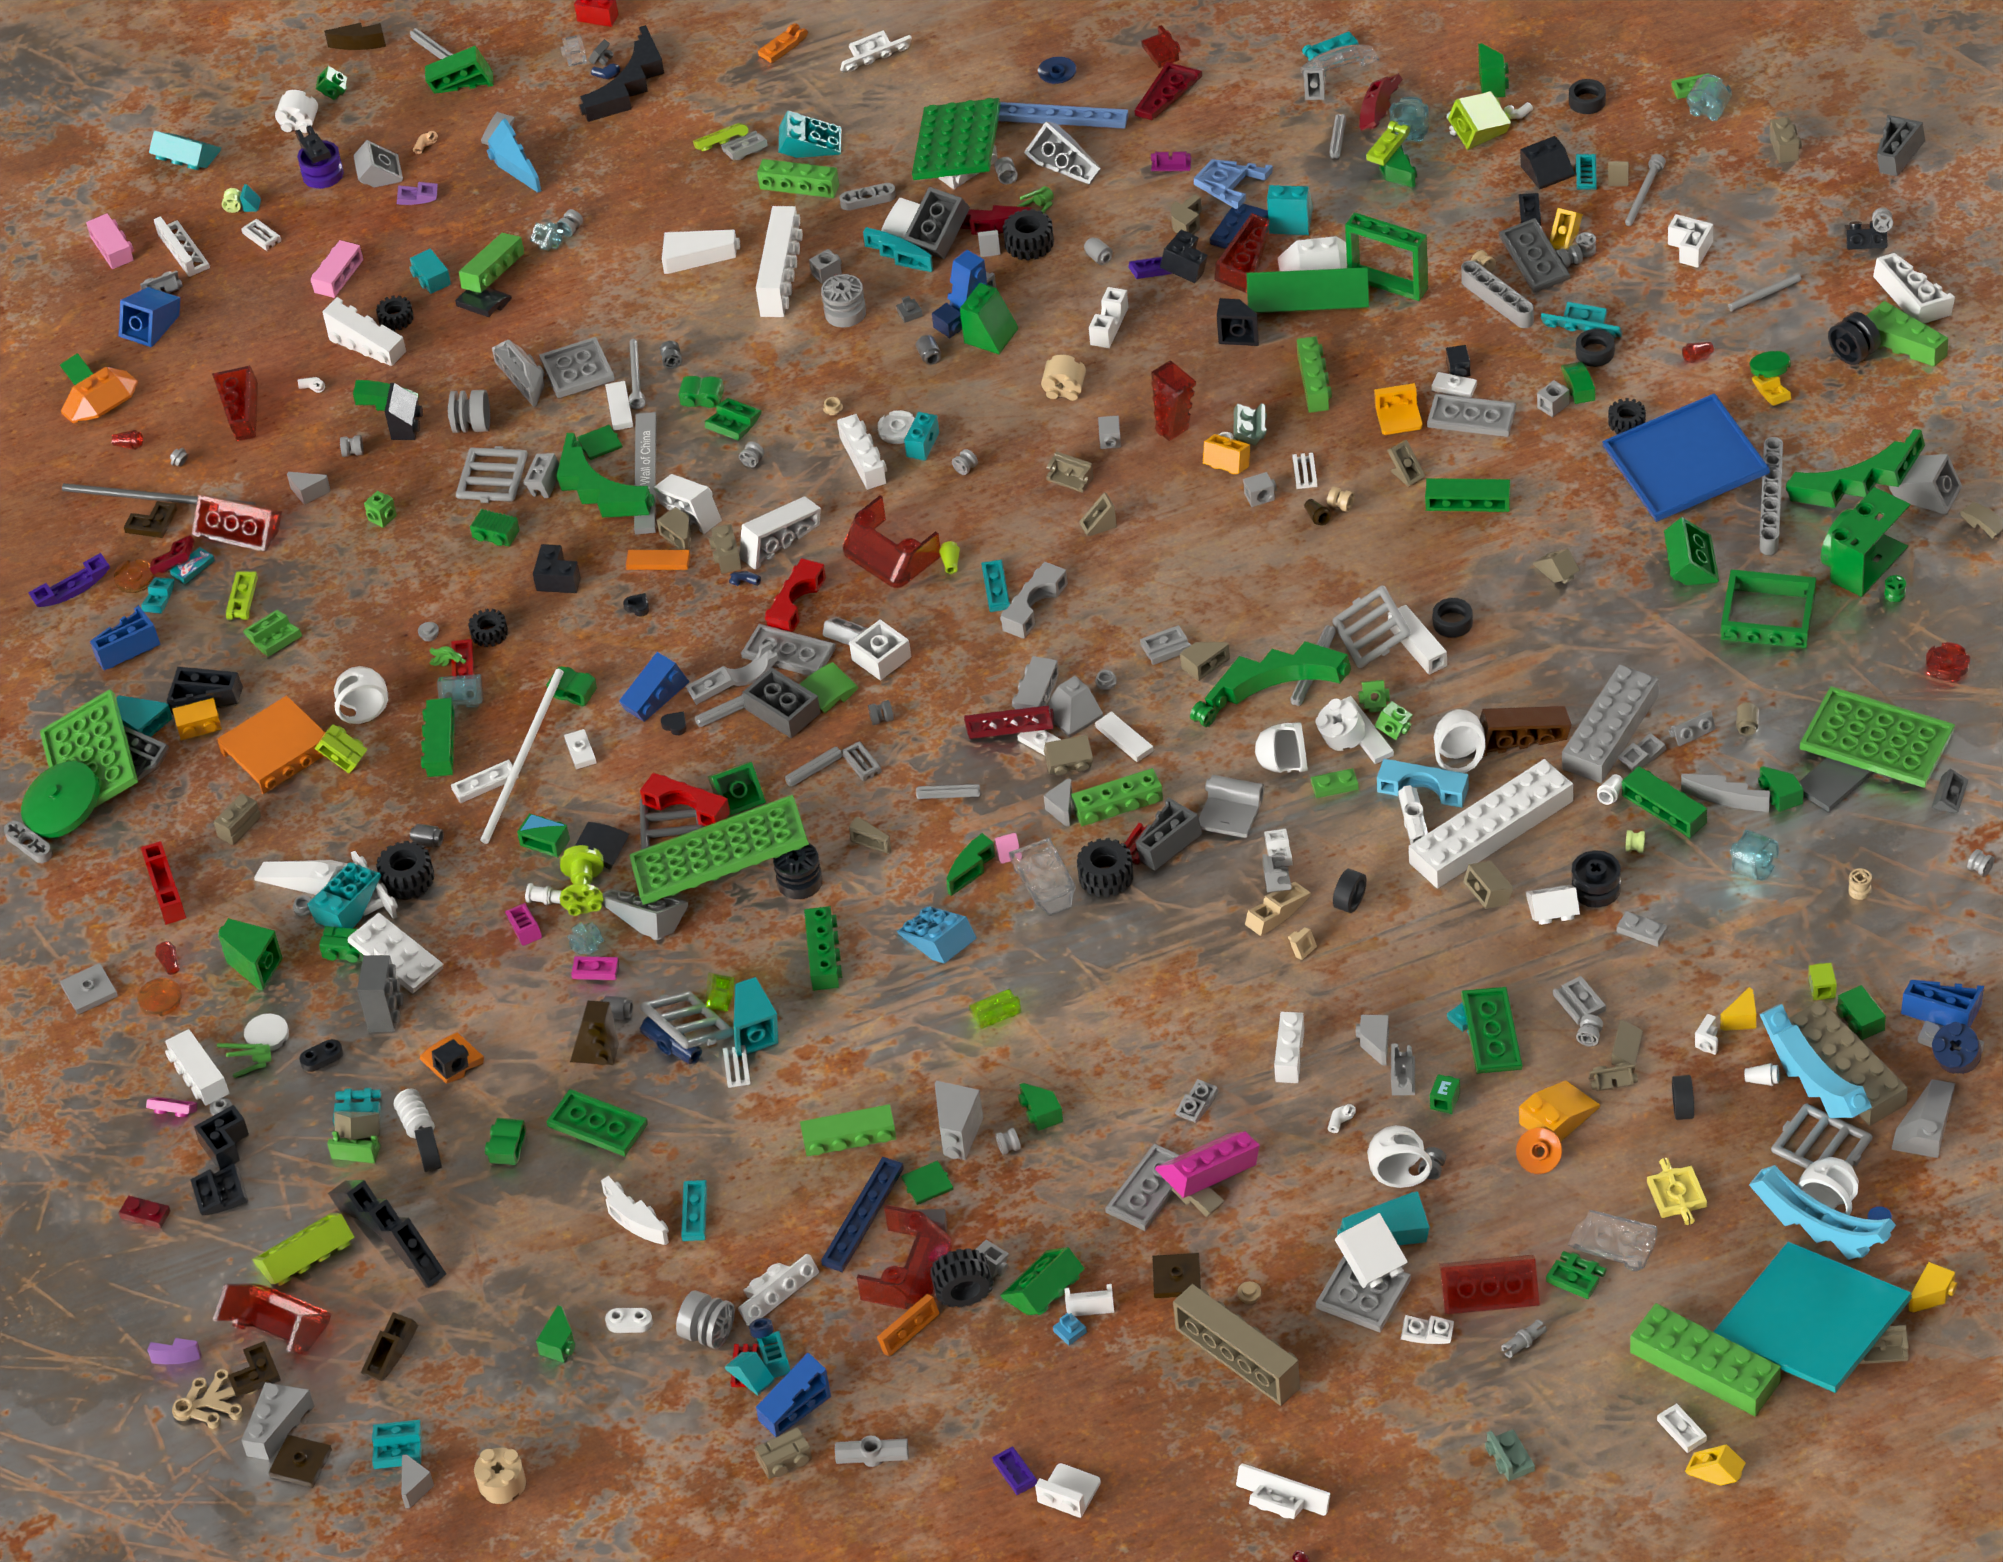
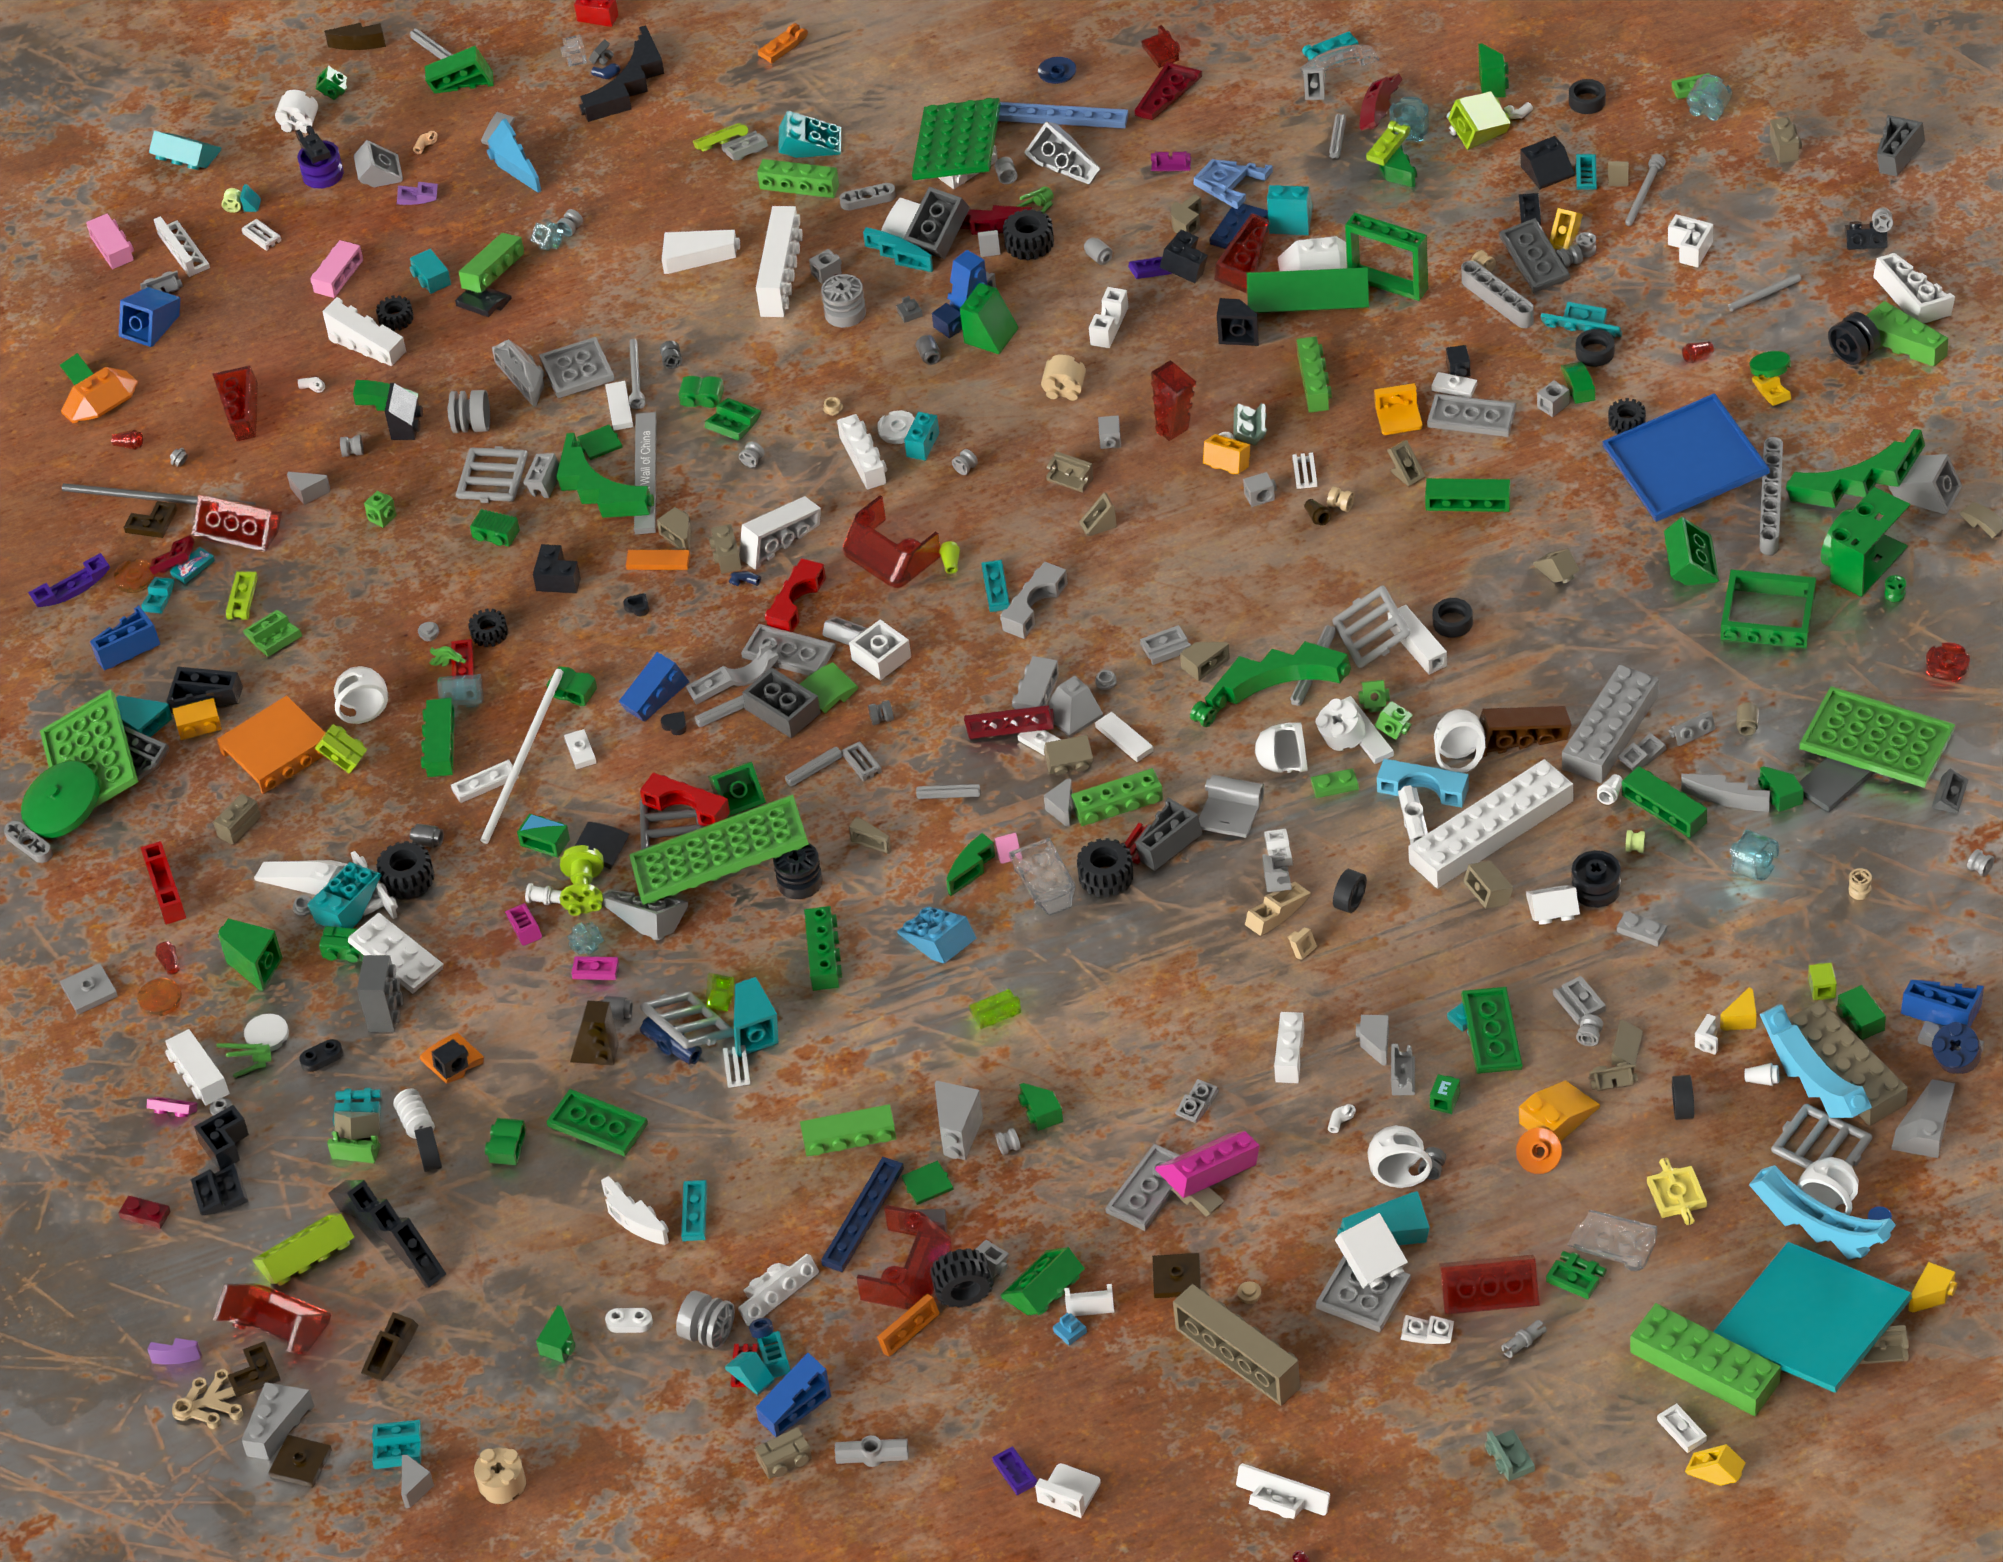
white wedge [653,474,722,534] -> none
white bracket [840,30,912,73] -> none

